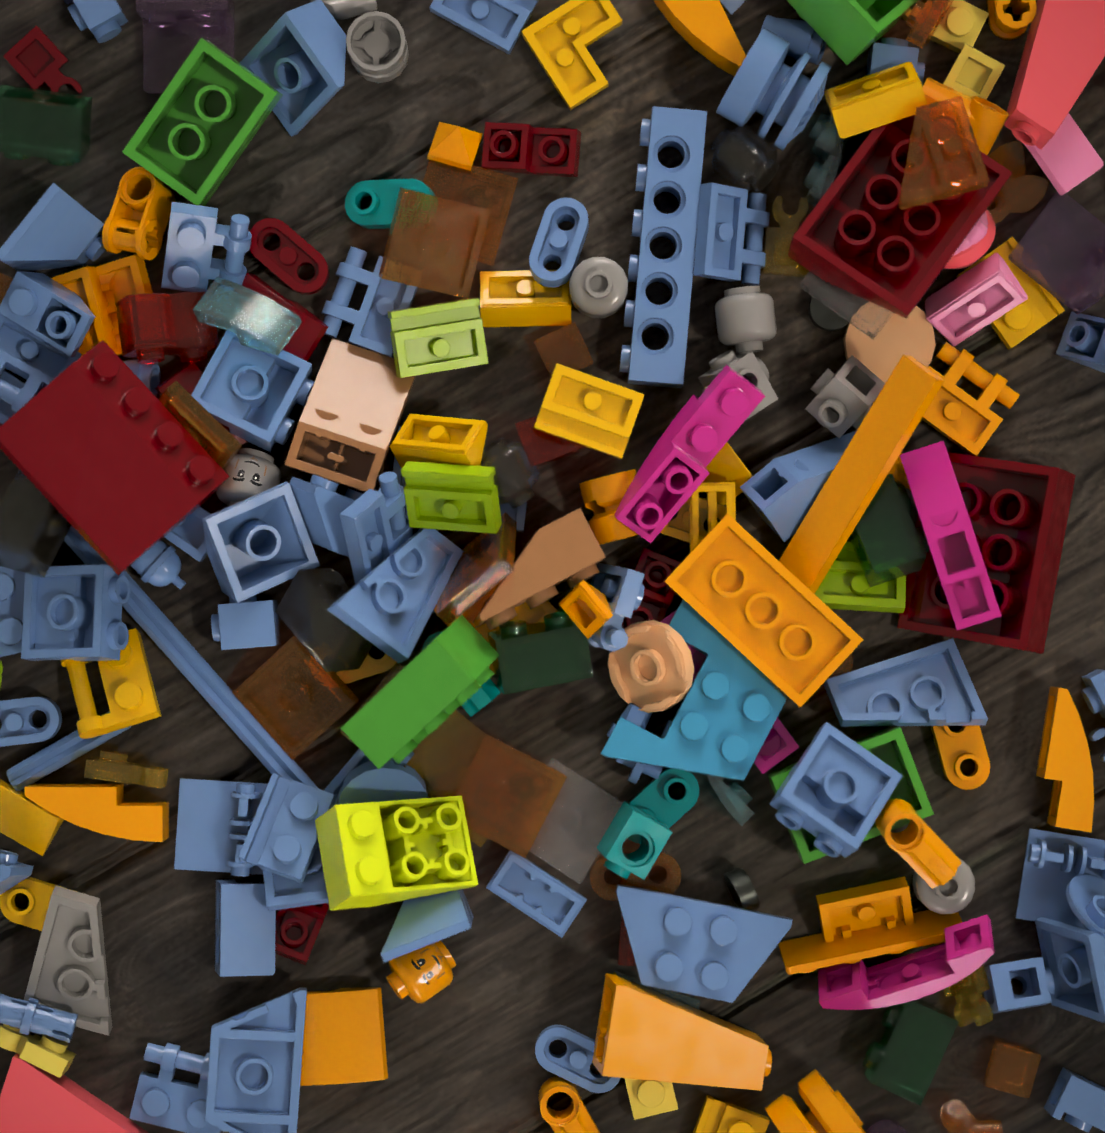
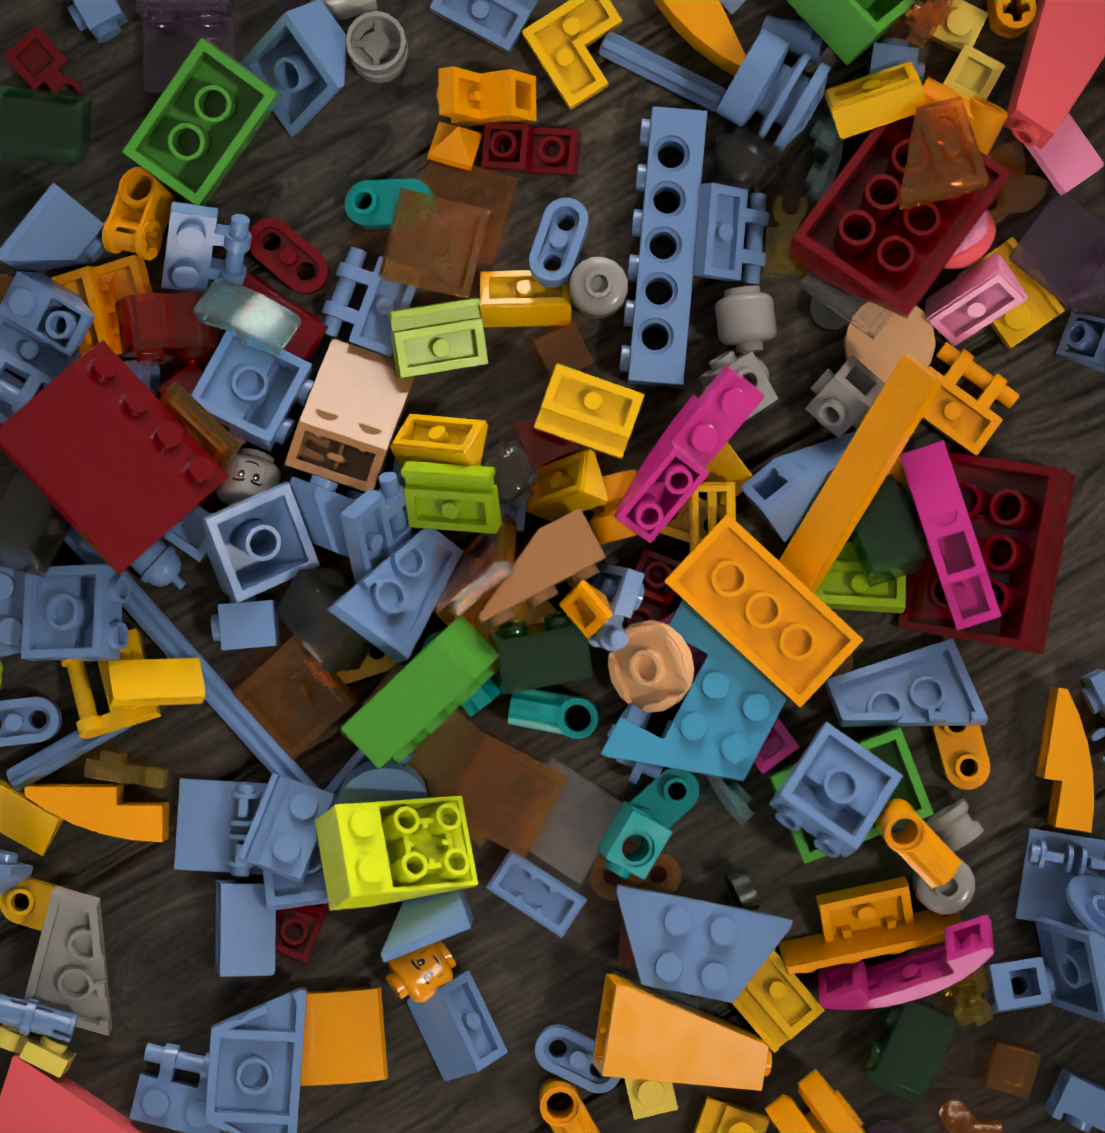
none -> yellow slope [107,658,206,707]
none -> medium blue panel [407,970,508,1081]
none -> light orange brick [437,66,537,126]
none -> teal piece [507,685,600,739]
none -> yellow slope [526,449,608,521]
none -> medium blue axle [599,32,727,112]
none -> yellow plate [732,950,825,1053]
none -> light grey wheel [926,798,984,852]

